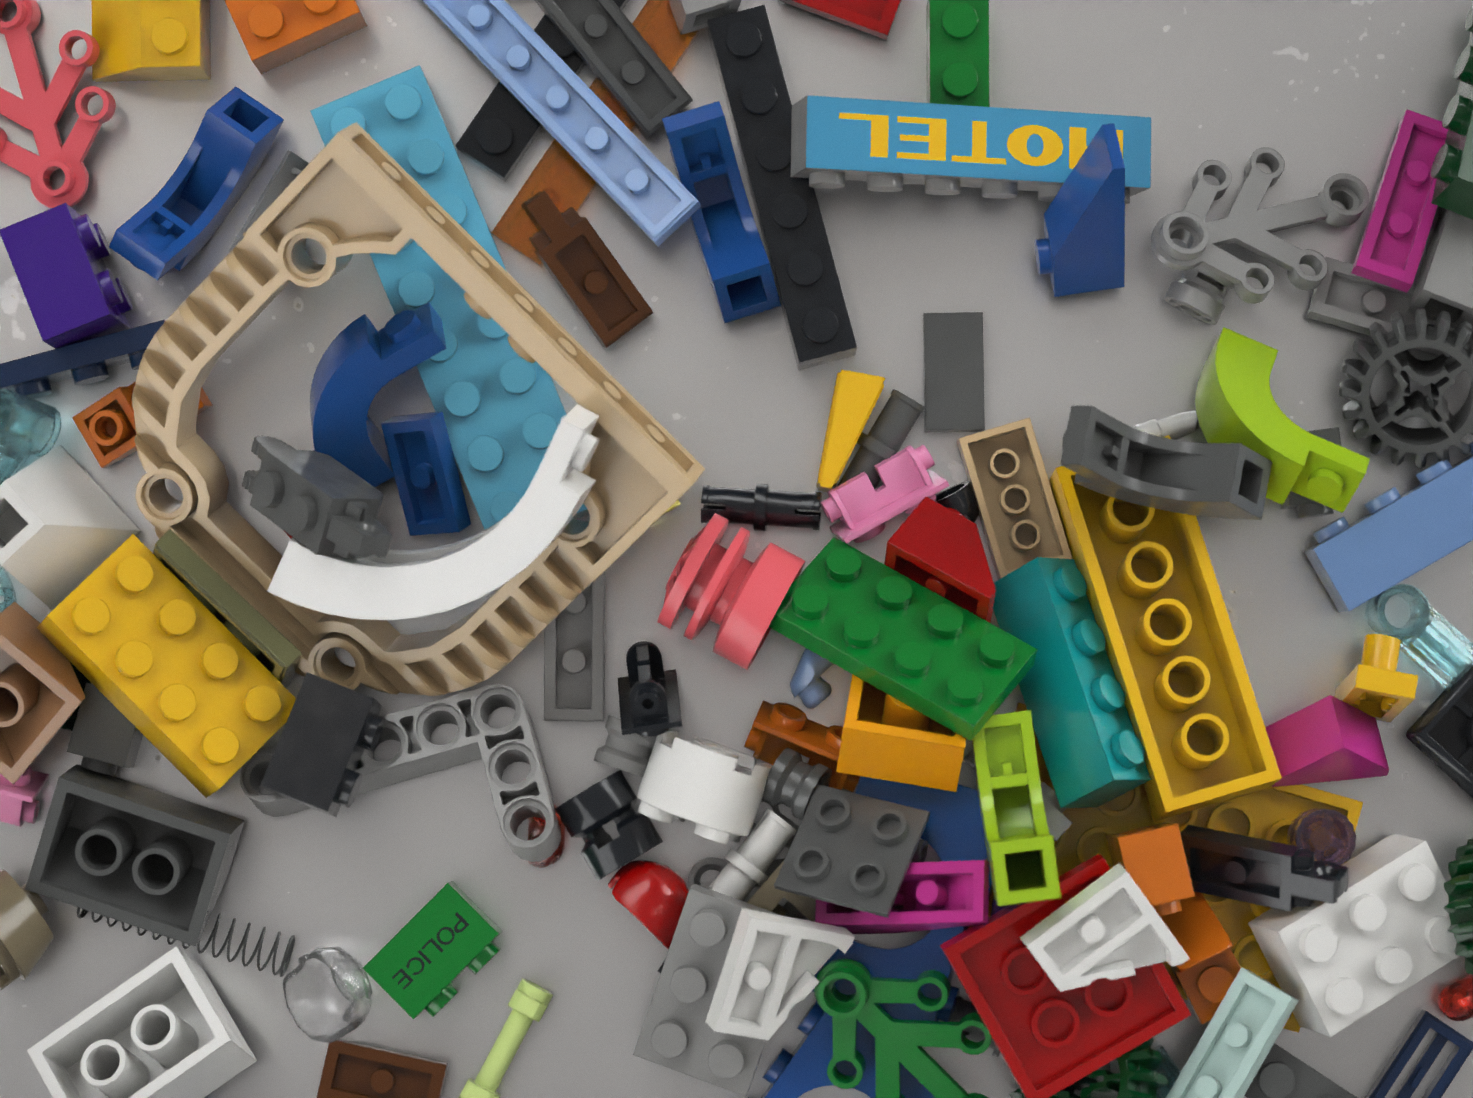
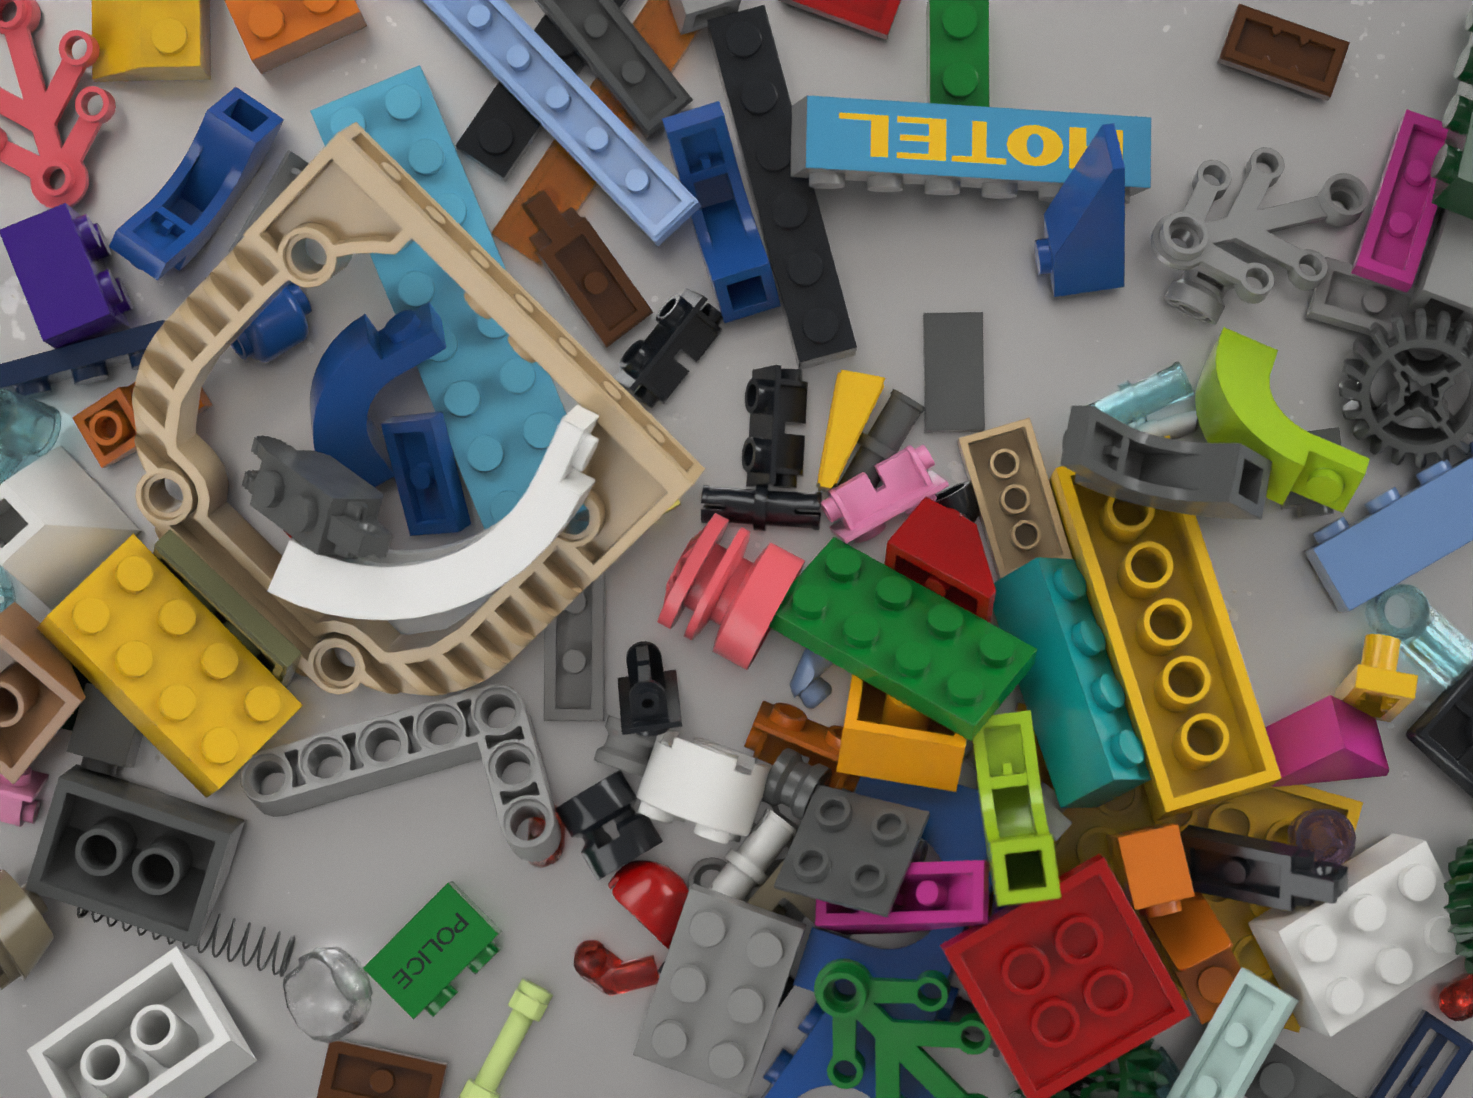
black brick [261,672,385,817] -> none
white wing [705,908,855,1040] -> none
white wing [1020,863,1190,992] -> none
none -> blue head [230,282,312,363]
none -> clear red arm [574,939,659,995]
none -> black hinge [614,288,723,409]
none -> black hinge [742,365,808,488]
none -> clear light blue pin [1087,361,1194,427]
none -> reddish brown plate [1217,4,1350,101]

